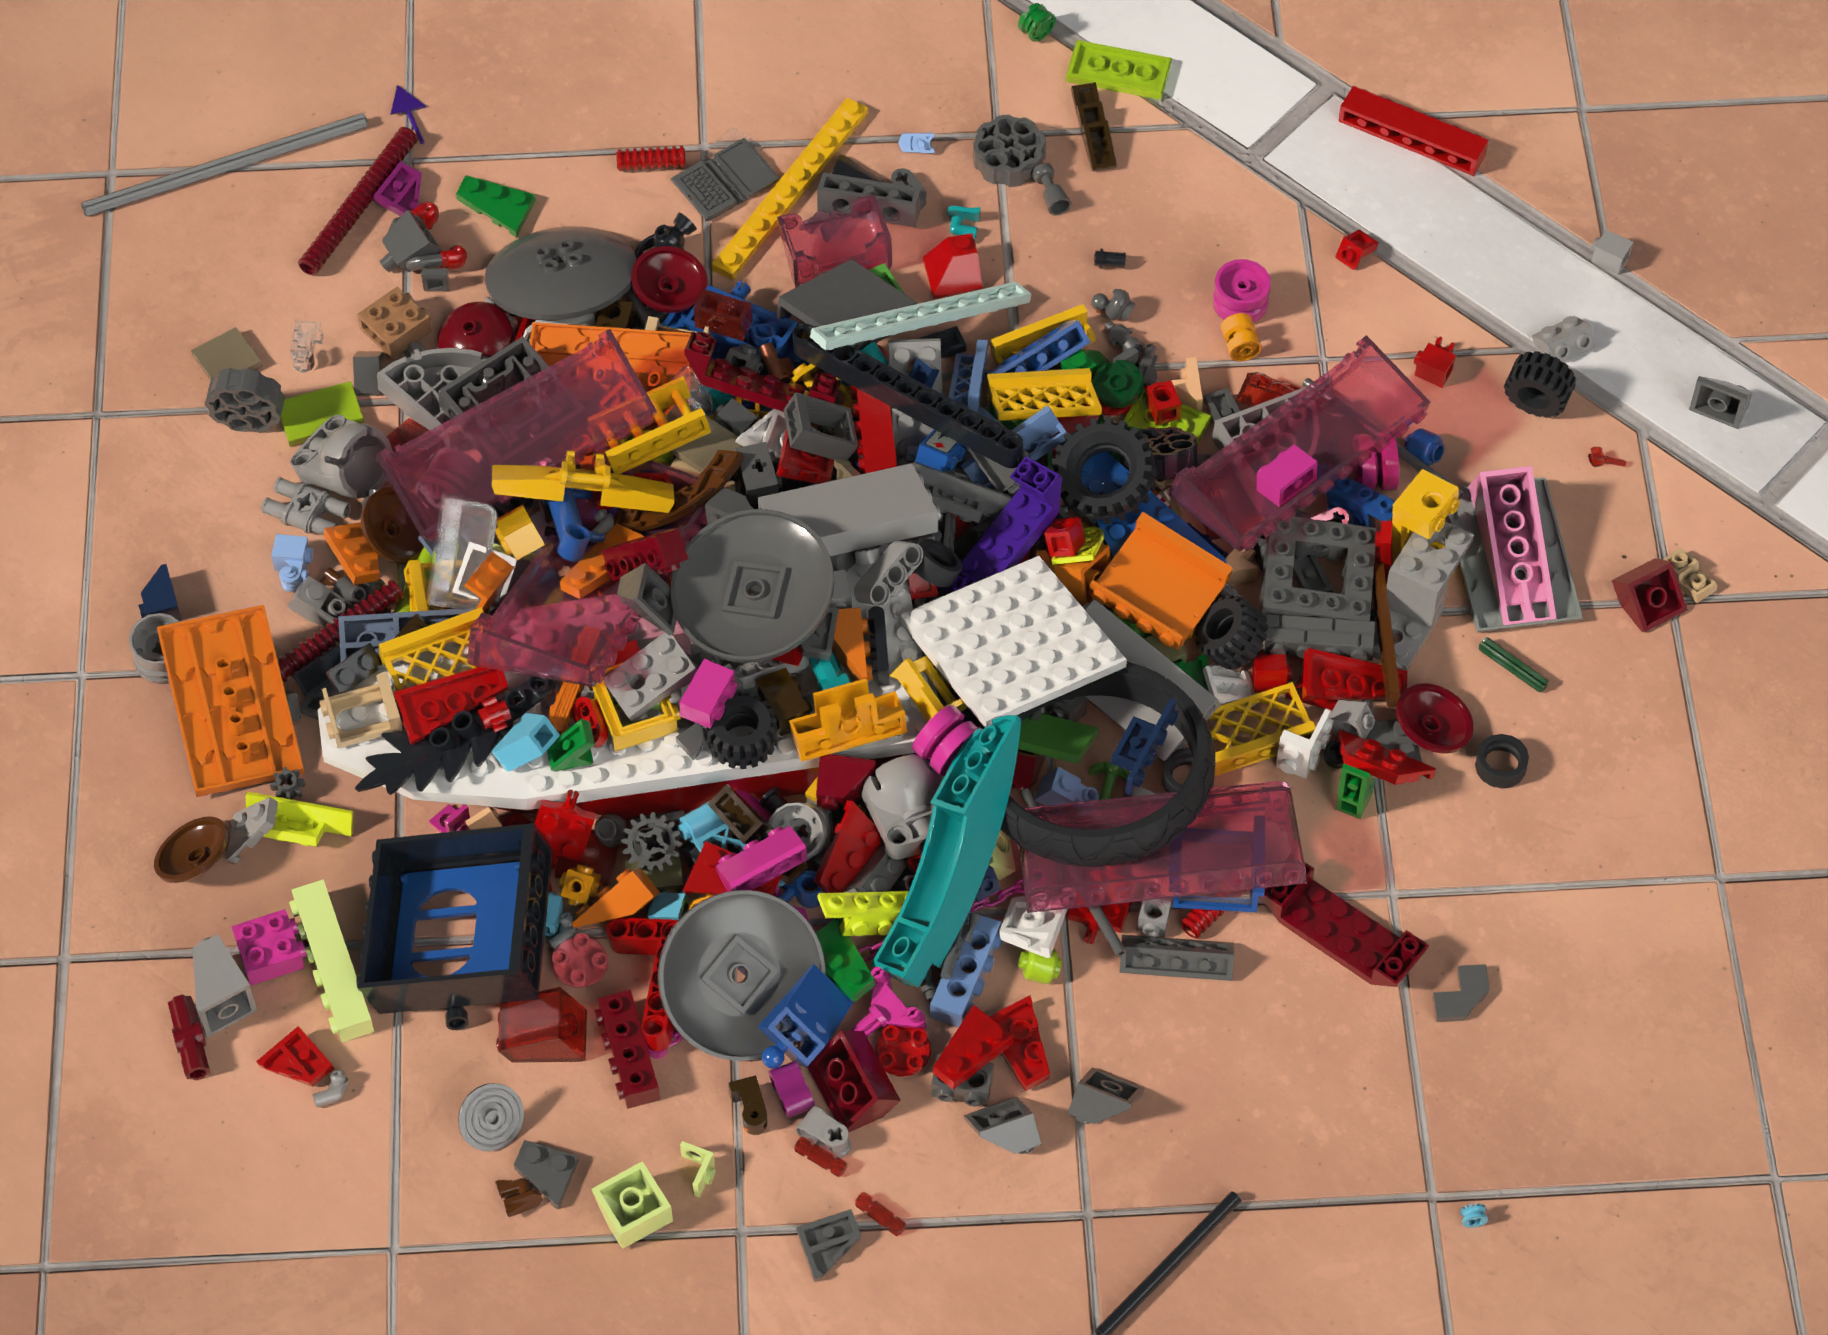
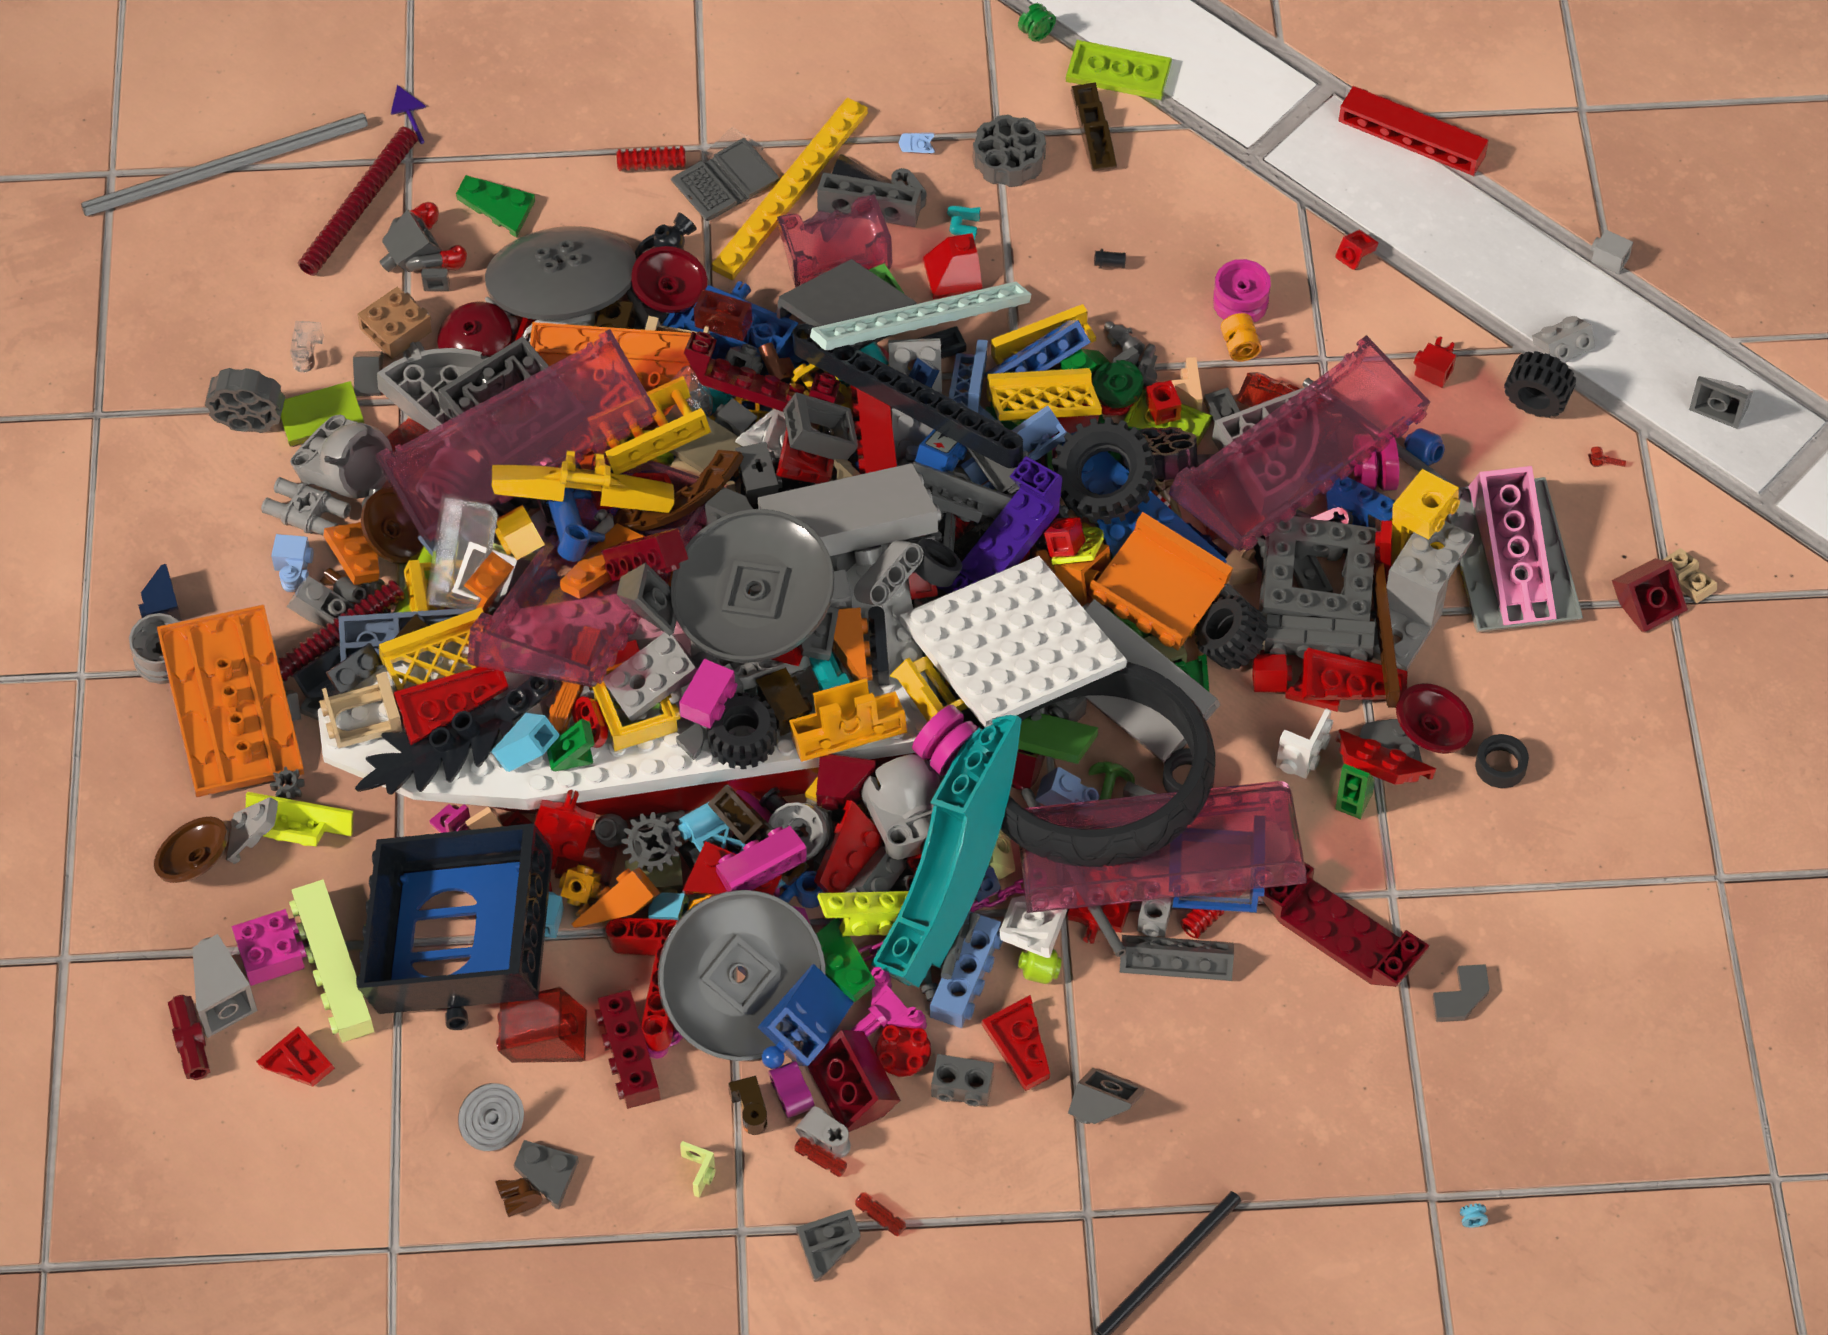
dark tan tile [191,327,262,380] -> none
light grey arm [312,1070,348,1108] -> none
magenta wing [373,161,422,216] -> none
red gear [477,696,511,733] -> none
light grey arm [547,912,578,952] -> none
coral dish [552,933,608,988] -> none
yellowish green slope [592,1161,673,1249] -> none
red wing [933,1005,1014,1090] -> none
slope [964,1097,1042,1154] -> none
dark grey piece [1032,163,1072,215] -> none
dark grey animal [1091,289,1136,321] -> none
dark blue bracket [1111,697,1179,795] -> none
white slope [1203,665,1257,708] -> none
yellow fence [1209,682,1316,777] -> none
dark pink brick [1257,444,1317,507] -> none
black tile [1323,740,1344,769] -> none
light grey brick [1330,700,1375,739] -> none
dark green axle [1478,637,1549,692] -> none

